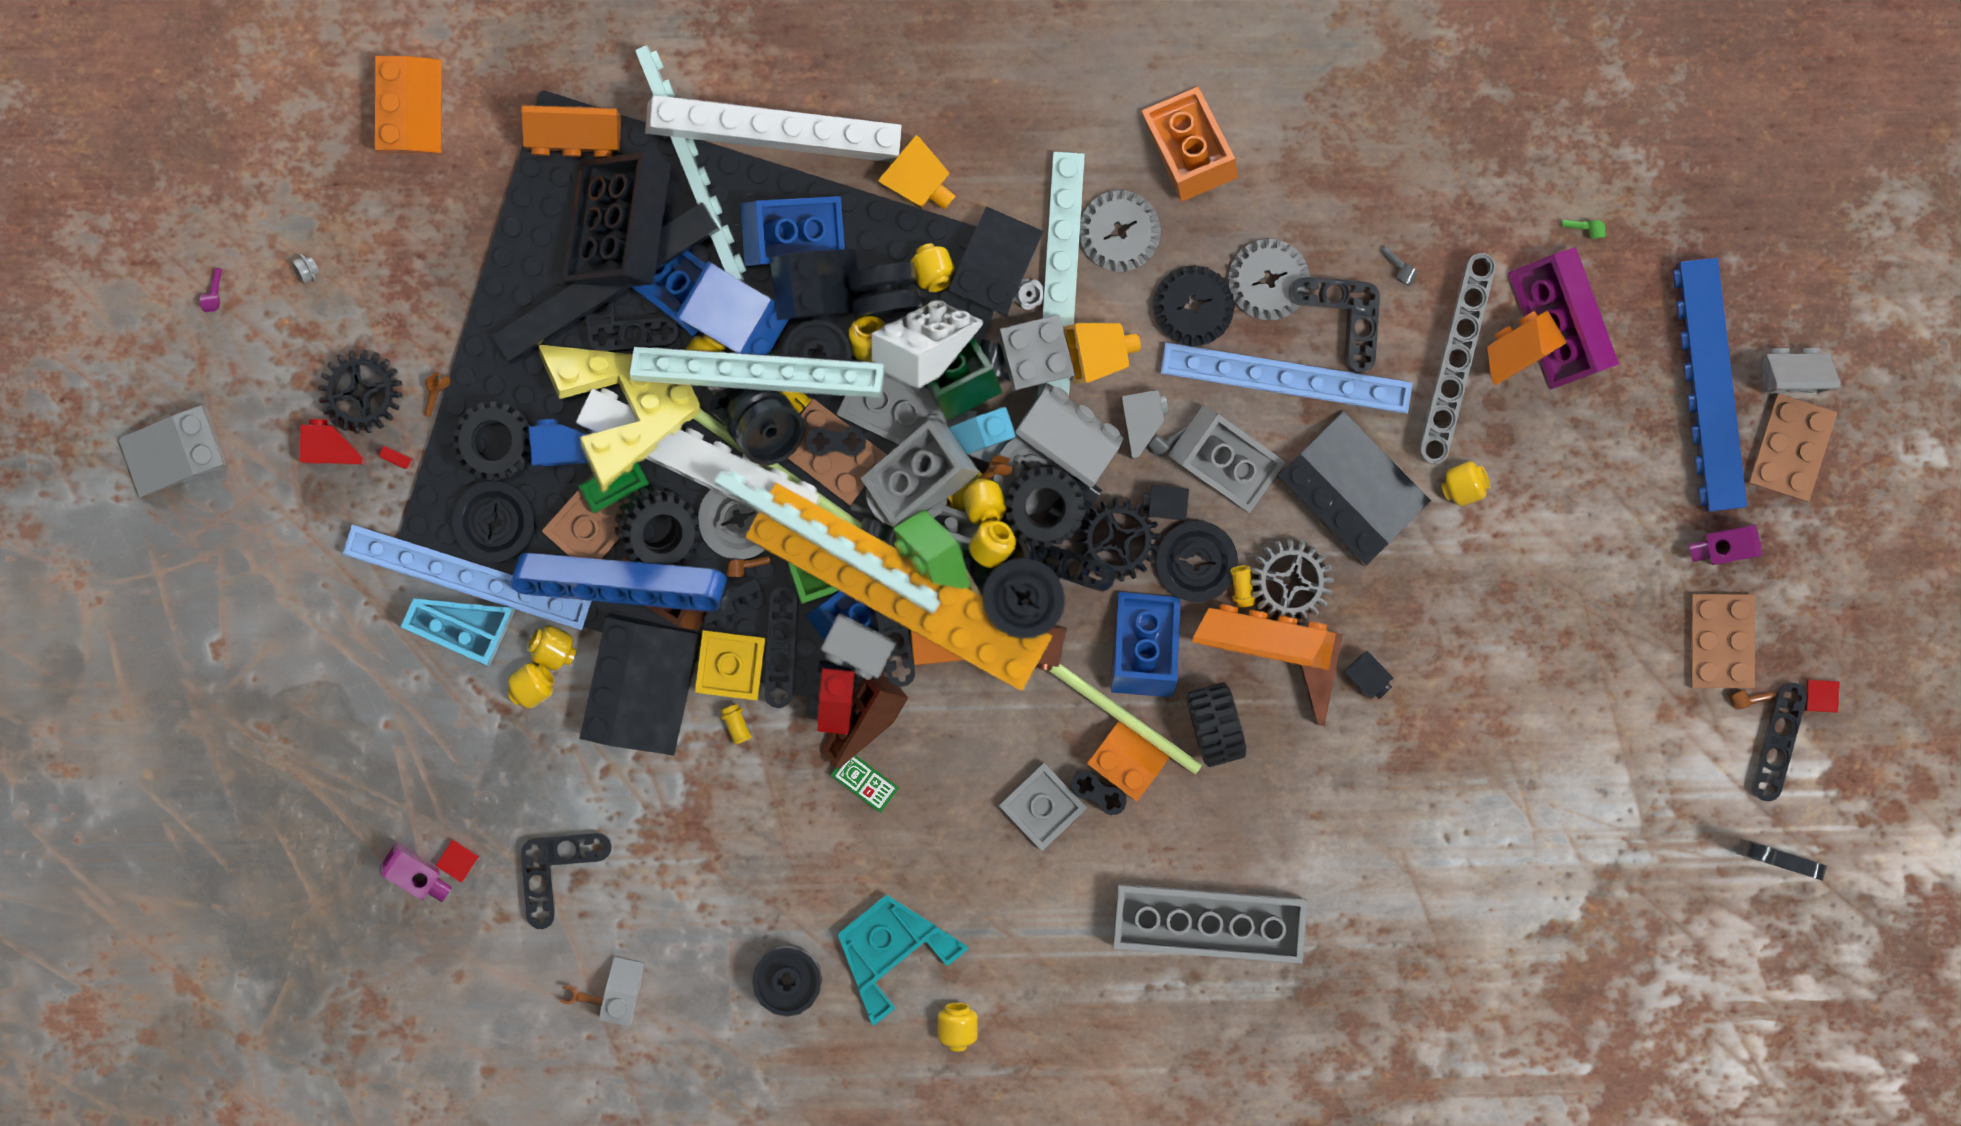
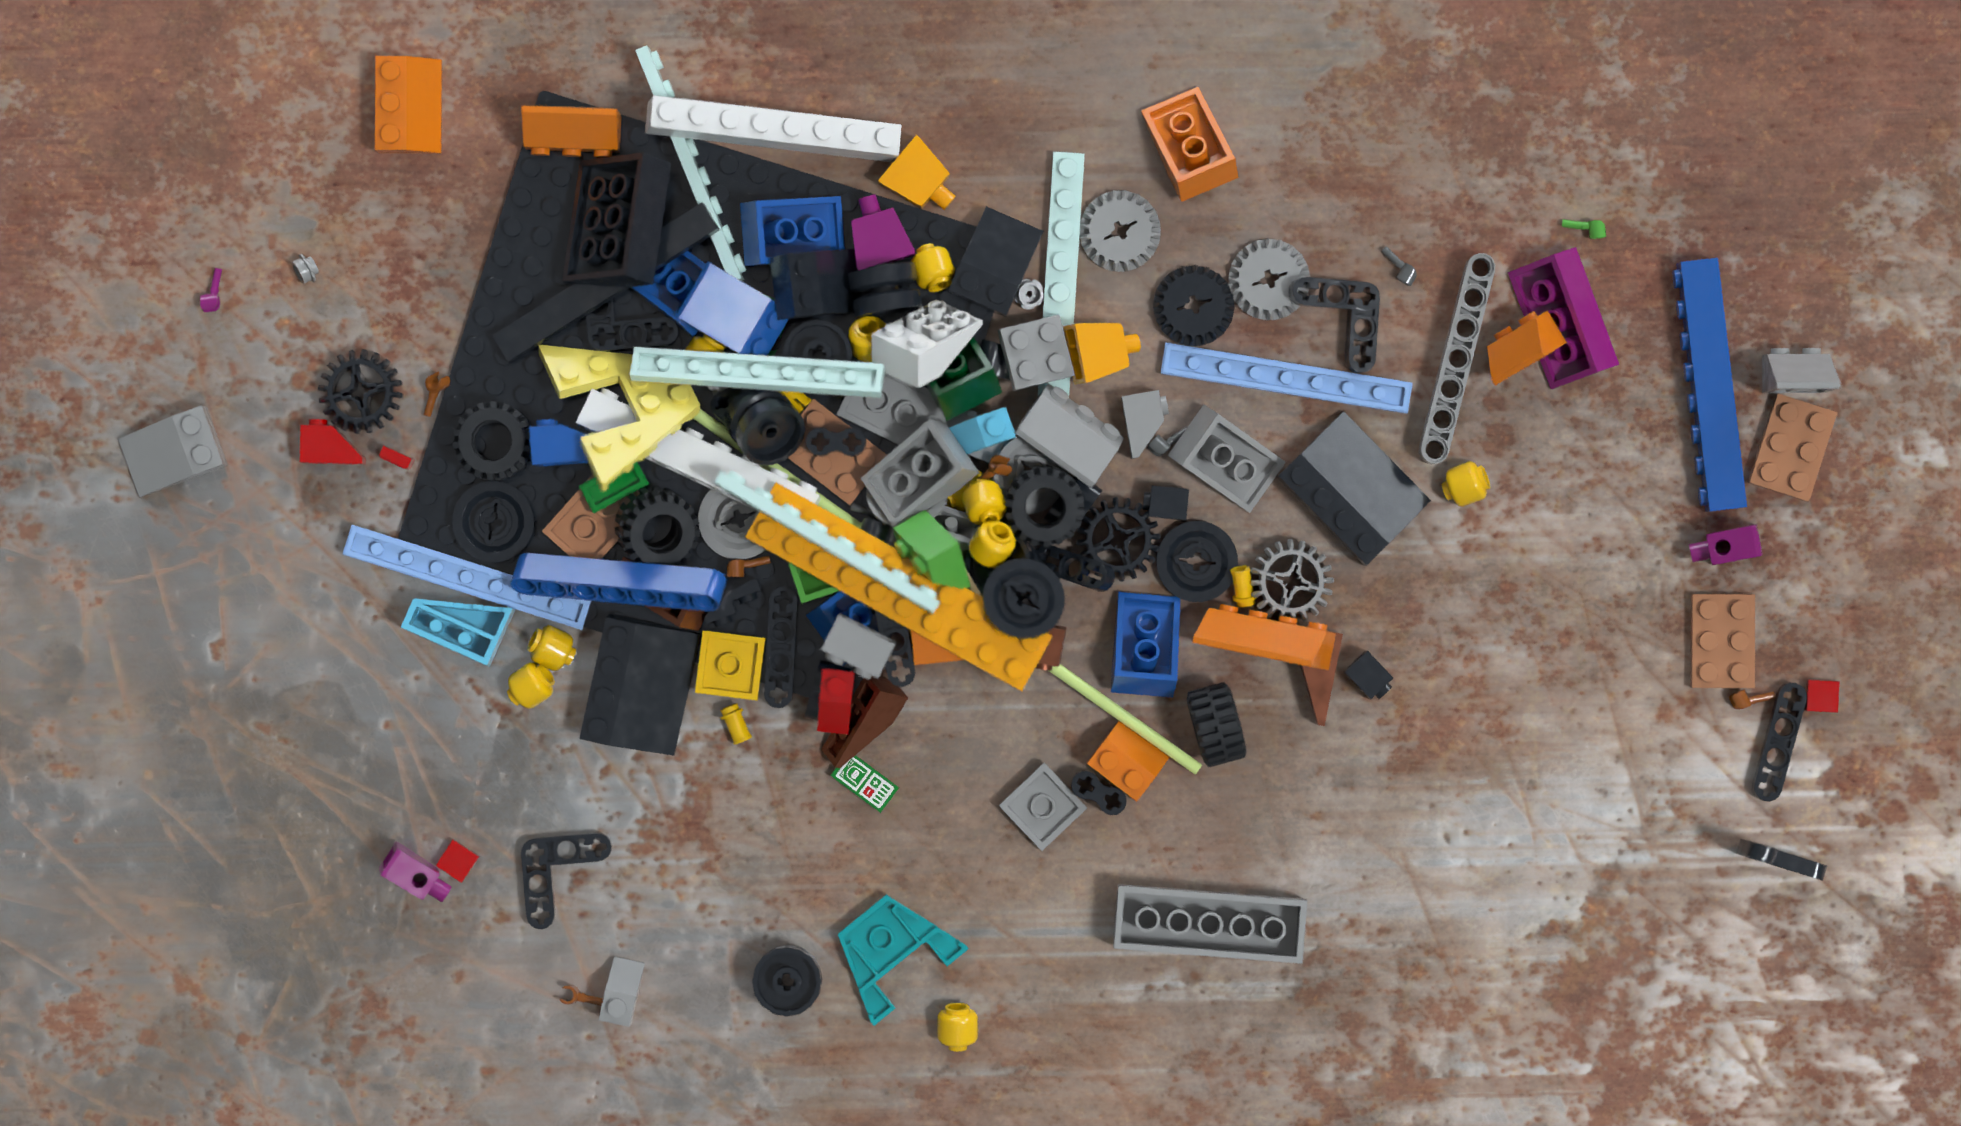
none -> magenta torso [851,194,916,271]

